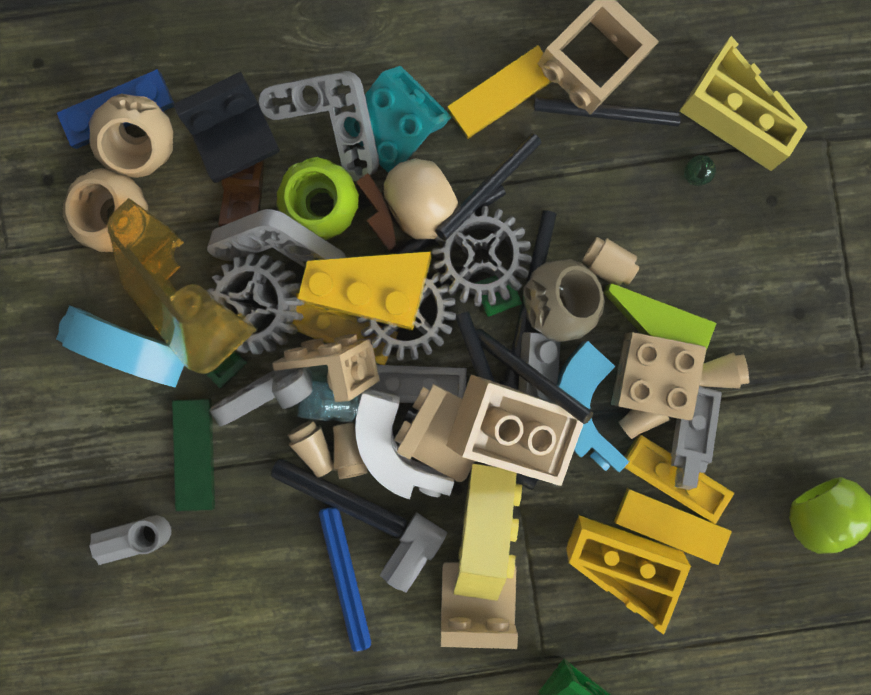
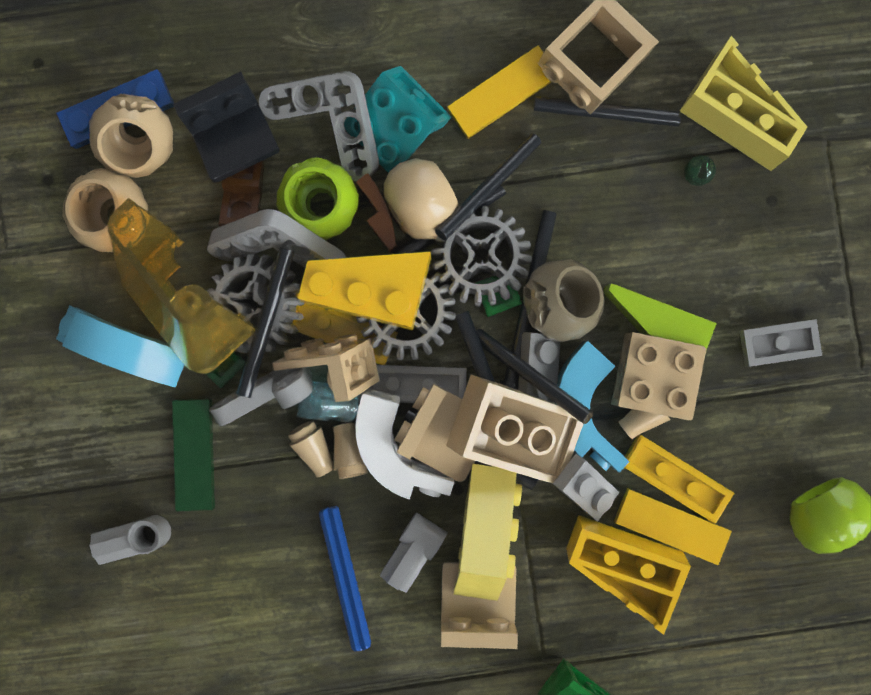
black axle [271,459,407,538] -> none
tan brick [582,237,640,286] -> none
light grey hinge [671,386,722,490] -> none
tan cone [699,352,749,389] -> none
none -> black bar [236,247,294,398]
none -> light grey plate [553,454,620,522]
none -> light grey plate [739,319,822,367]

